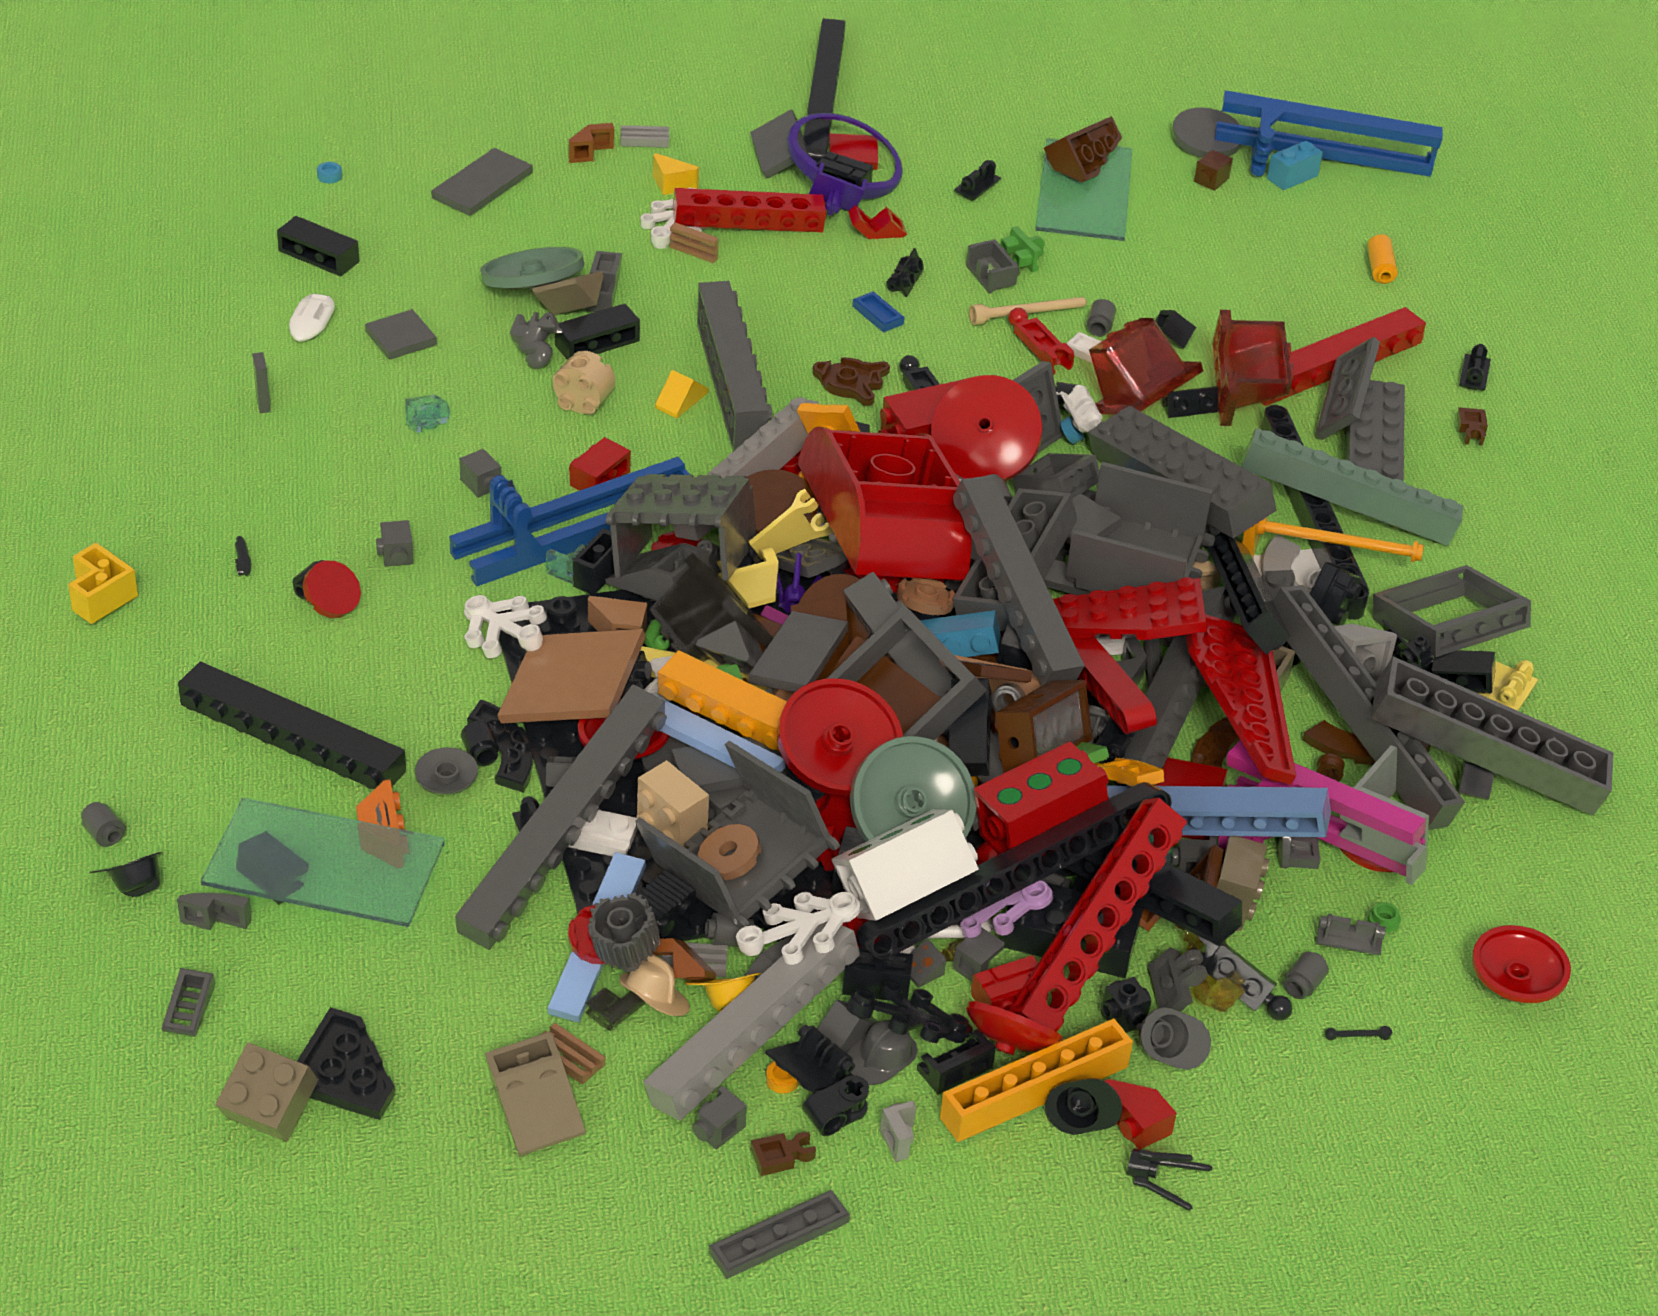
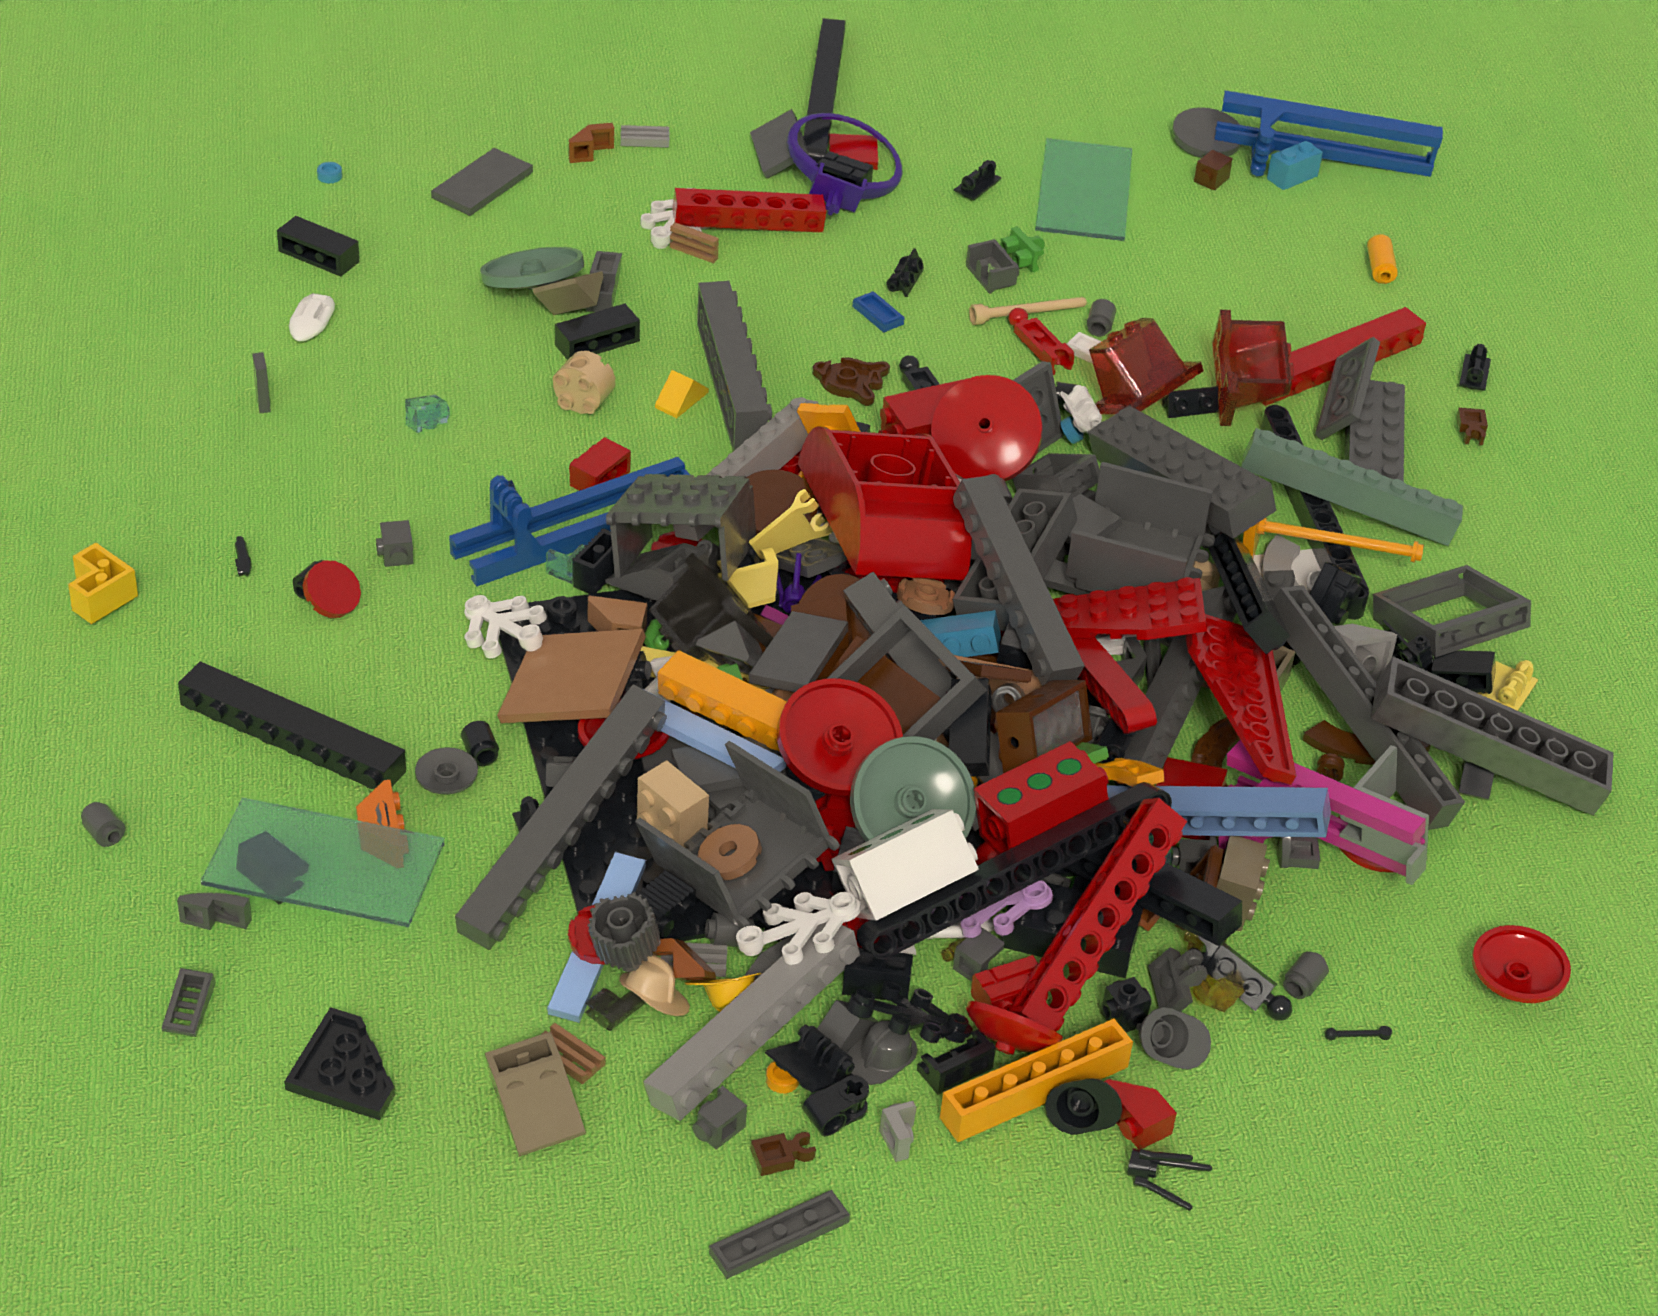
black piece [89,852,163,897] -> none
dark tan brick [215,1042,319,1142] -> none
dark grey tile [365,309,437,360] -> none
dark grey brick [459,449,502,498] -> none
black tile [467,700,533,793] -> none
dark grey animal [510,312,563,369] -> none
white plate [568,810,638,856] -> none
yellow slope [653,153,699,195] -> none
red slope [848,205,907,239] -> none
dark grey slope [910,939,946,988] -> none
reddish brown wedge [1044,116,1122,182] -> none
black panel [1149,310,1196,348] -> none
dark grey hinge [1316,913,1386,956] -> none
bright green plate [1368,902,1401,932] -> none

